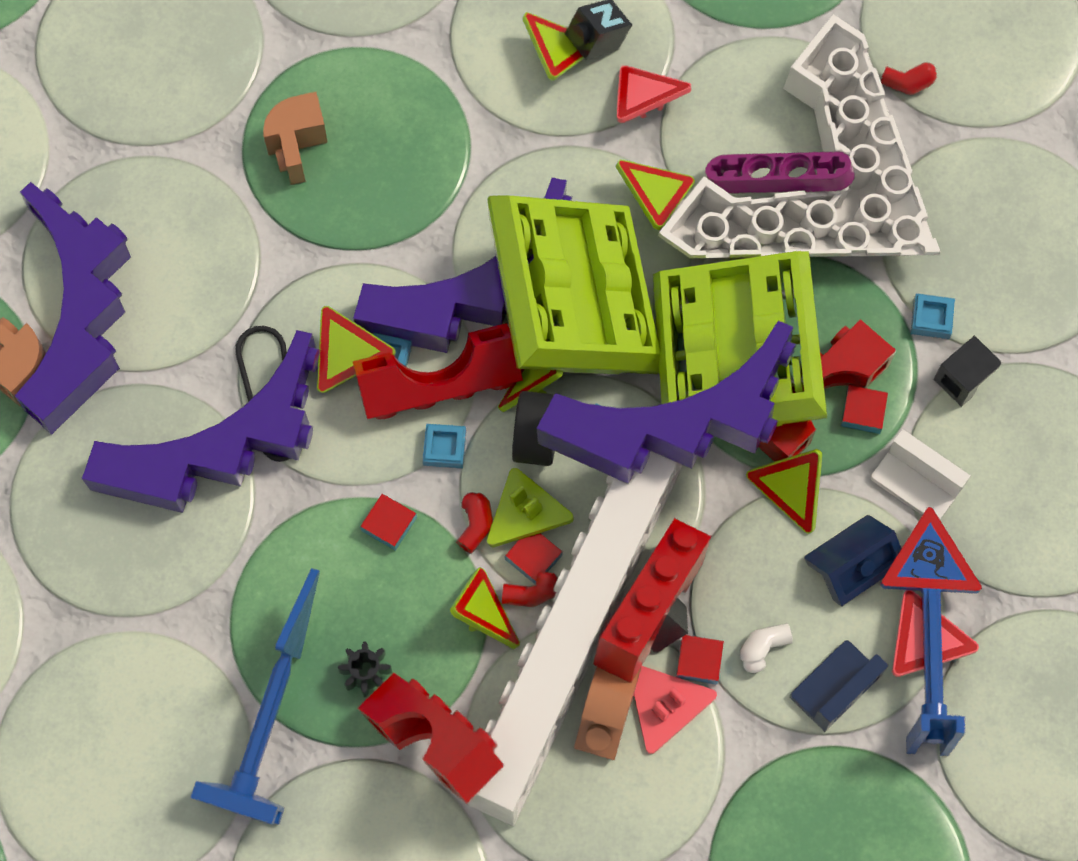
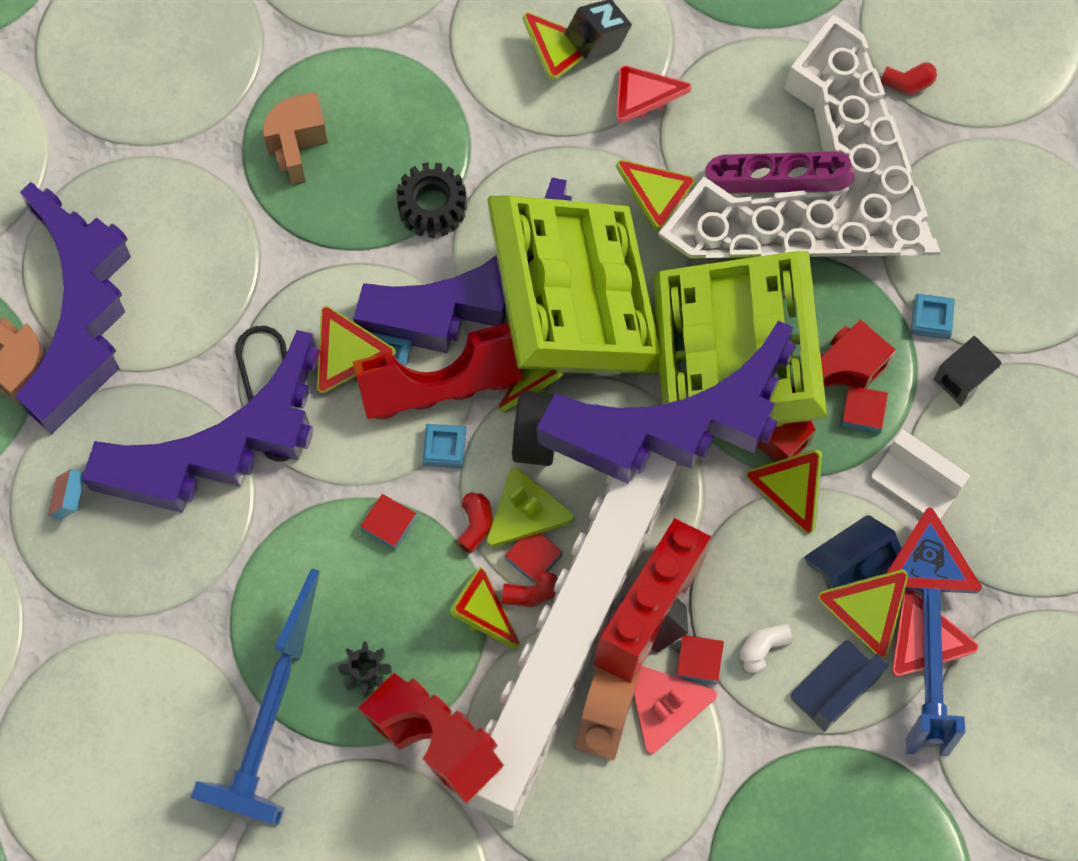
none -> dark azure tile [48,469,83,519]
none -> black tyre [397,162,467,238]
none -> piece [818,569,908,658]

